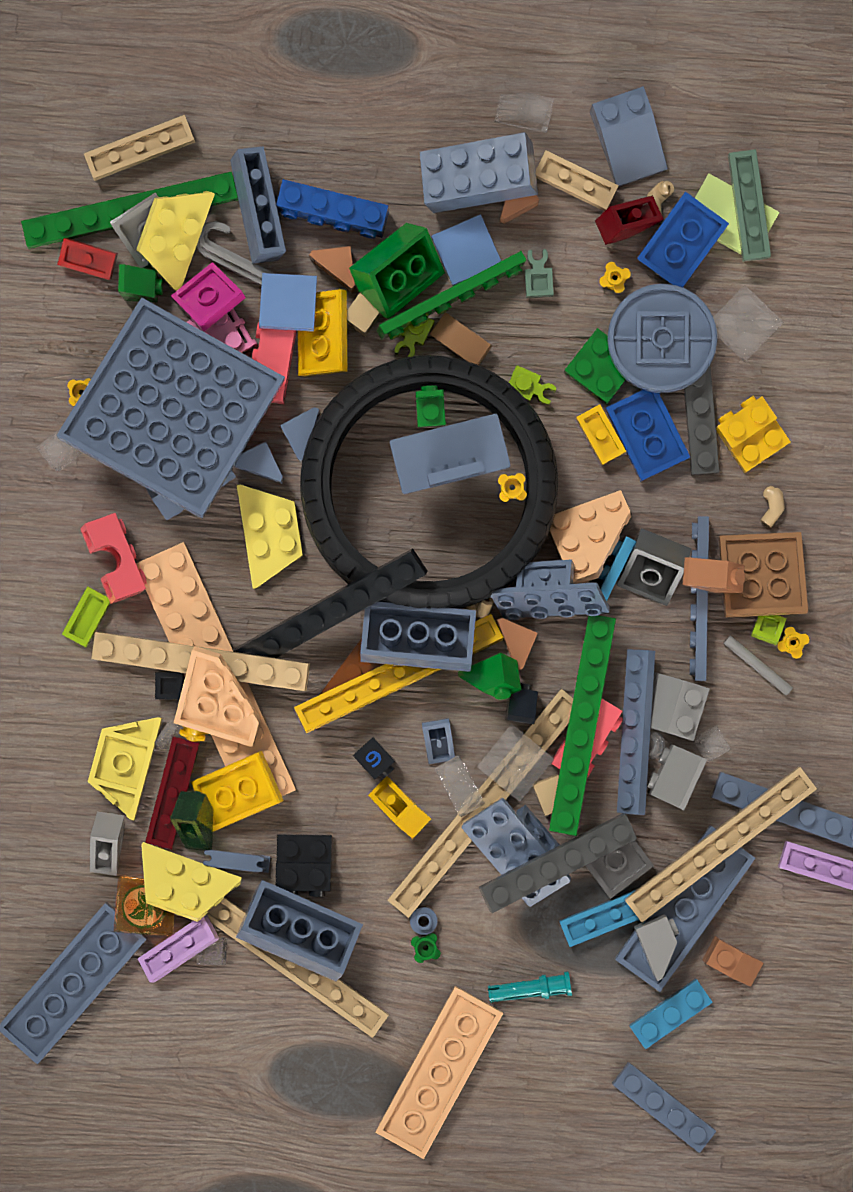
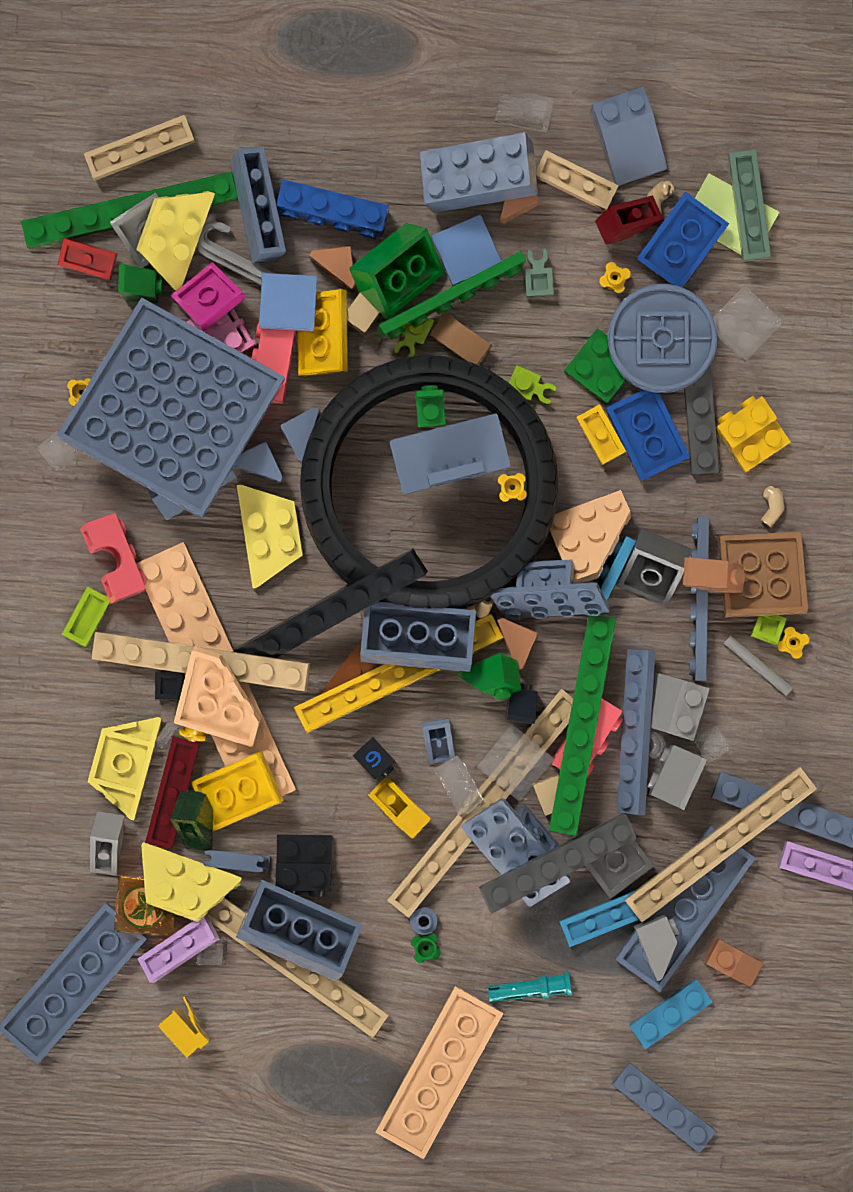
none -> yellow piece [158,995,210,1058]

